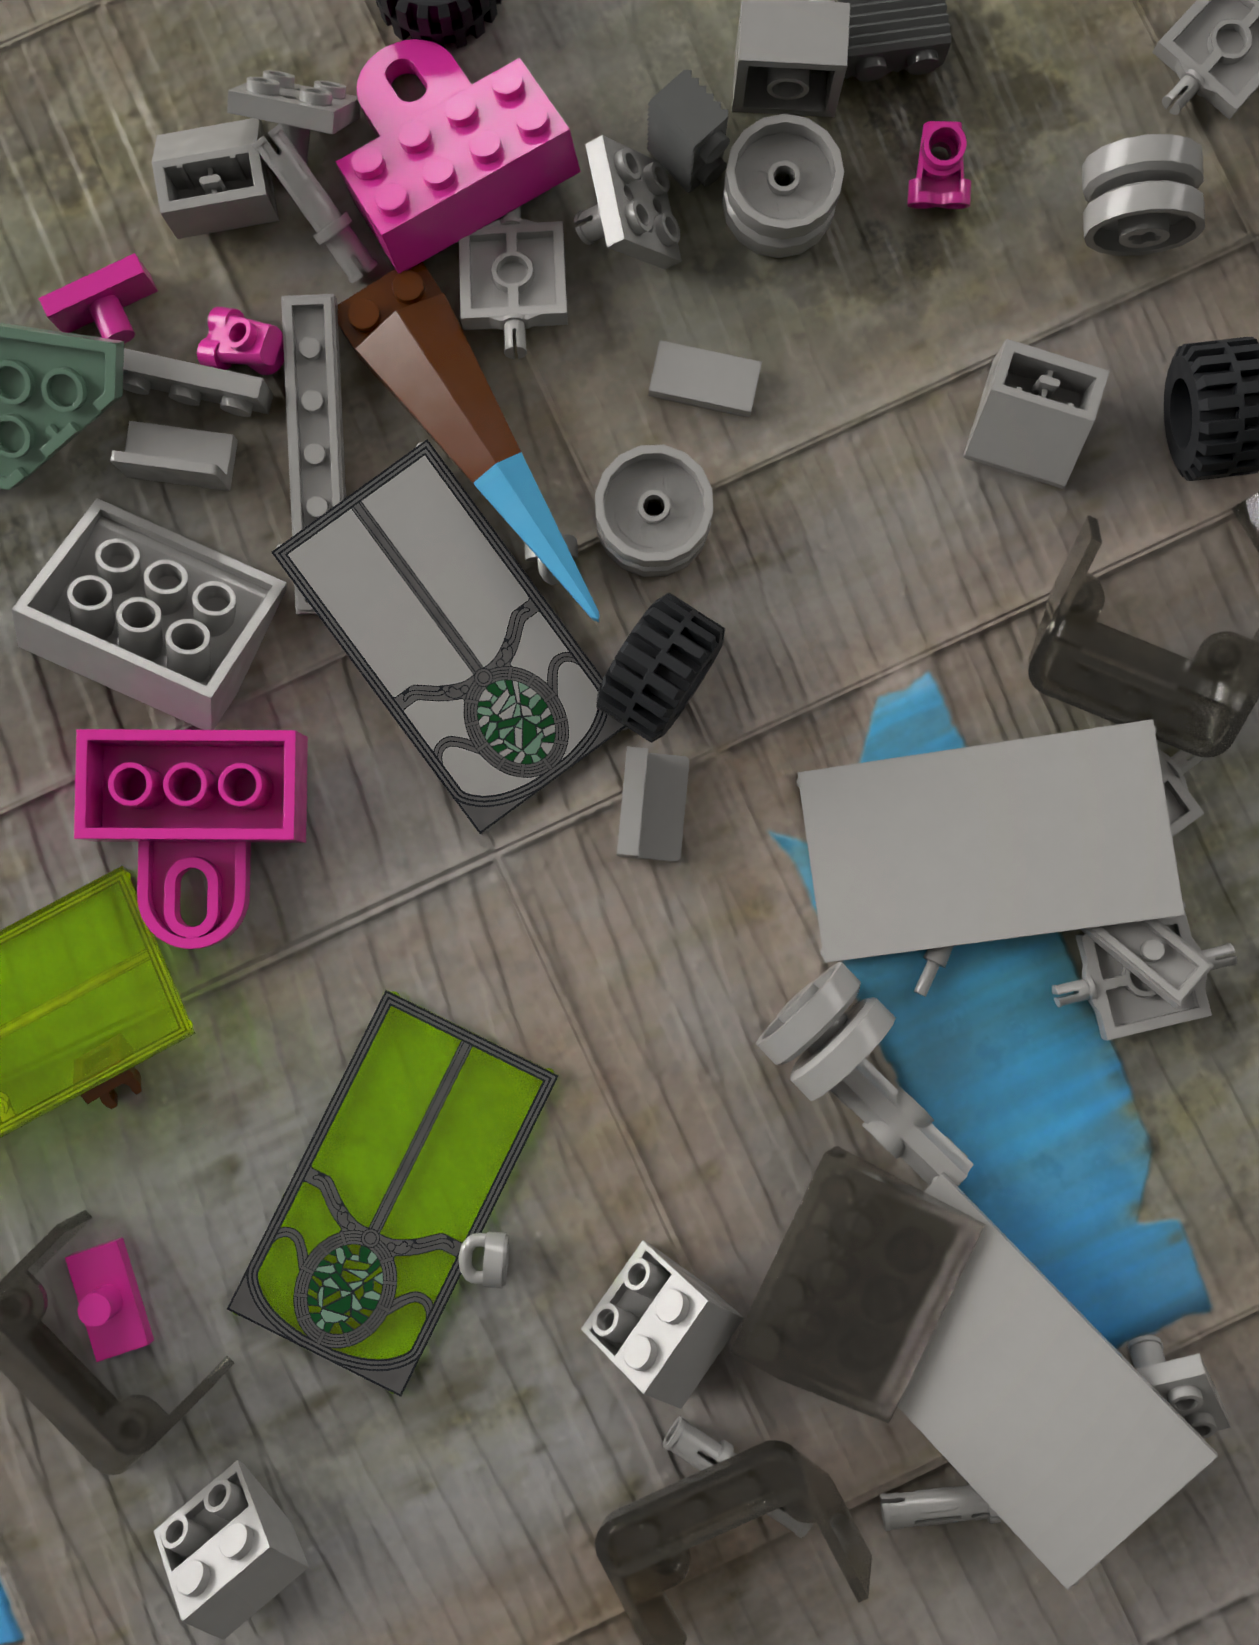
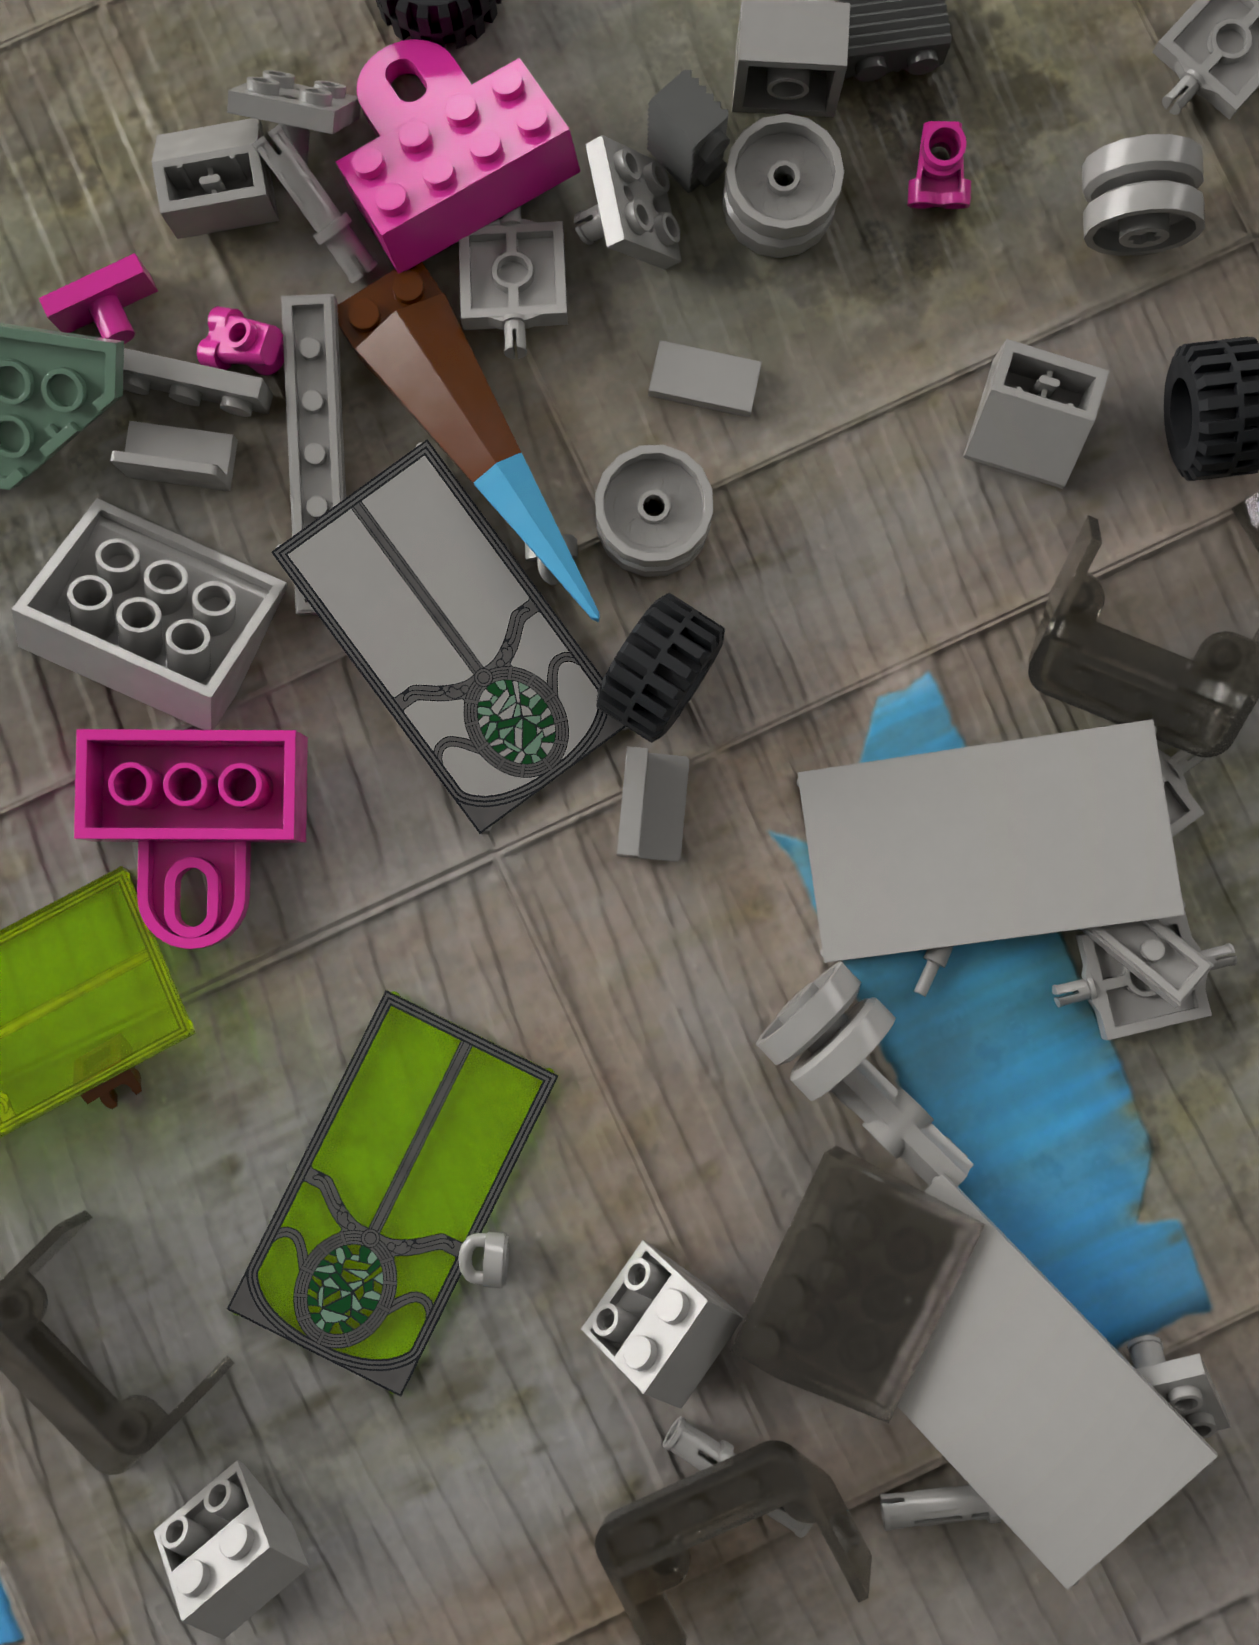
dark pink tile [65,1237,154,1362] -> none

